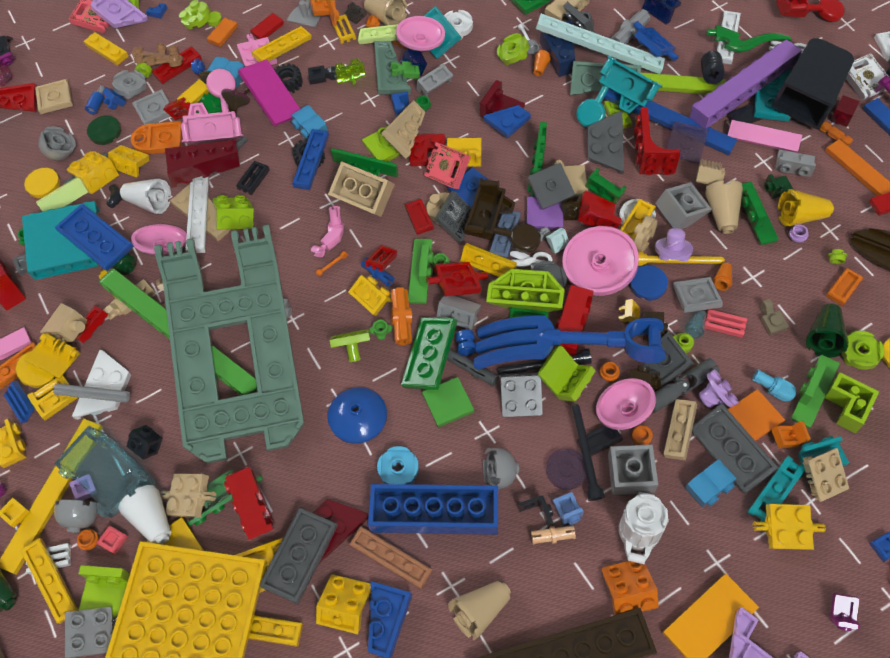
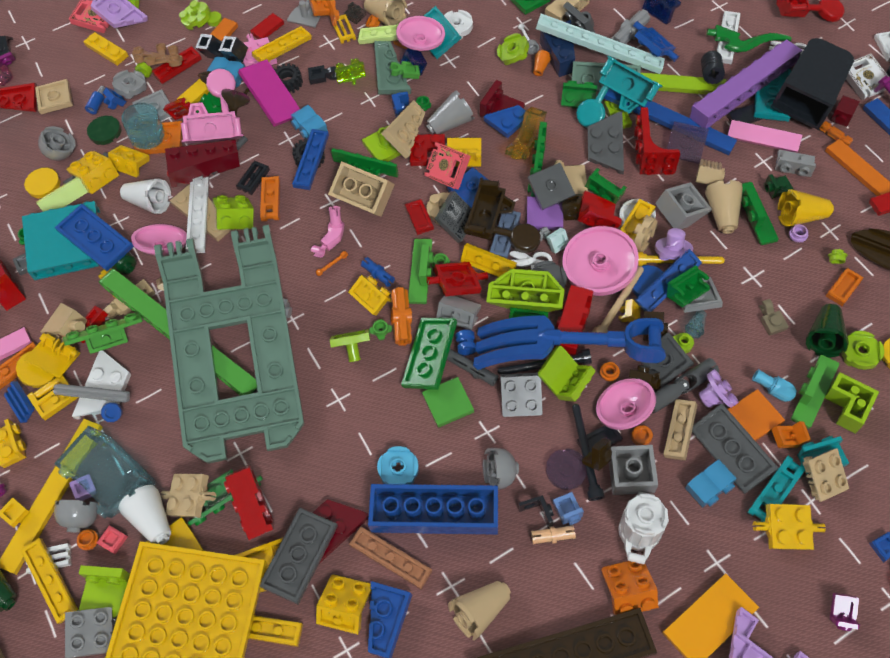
black arm [106,184,122,208] -> none
black brick [126,425,163,460] -> none
blue tile [146,4,168,19] -> none
blue plate [191,58,205,75] -> none
blue dish [328,387,387,444] -> none
red tile [365,246,398,272] -> none
light grey hinge [416,64,454,97] -> none
coral tile [704,309,747,338] -> none
orange cone [713,263,732,291] -> none
none -> bright green bracket [63,313,143,354]
none -> blue tile [101,402,123,422]
none -> clear light blue wheel [122,103,164,150]
none -> black arch [195,34,248,62]
none -> orange plate [260,176,280,221]
none -> light grey cone [426,90,475,134]
none -> clear yellow arch [505,107,547,160]
none -> green bracket [561,81,597,108]
none -> dark brown bracket [582,437,612,471]
none -> tan piece [592,266,644,333]
none -> blue tile [634,249,702,312]
none -> green hinge [667,265,710,307]

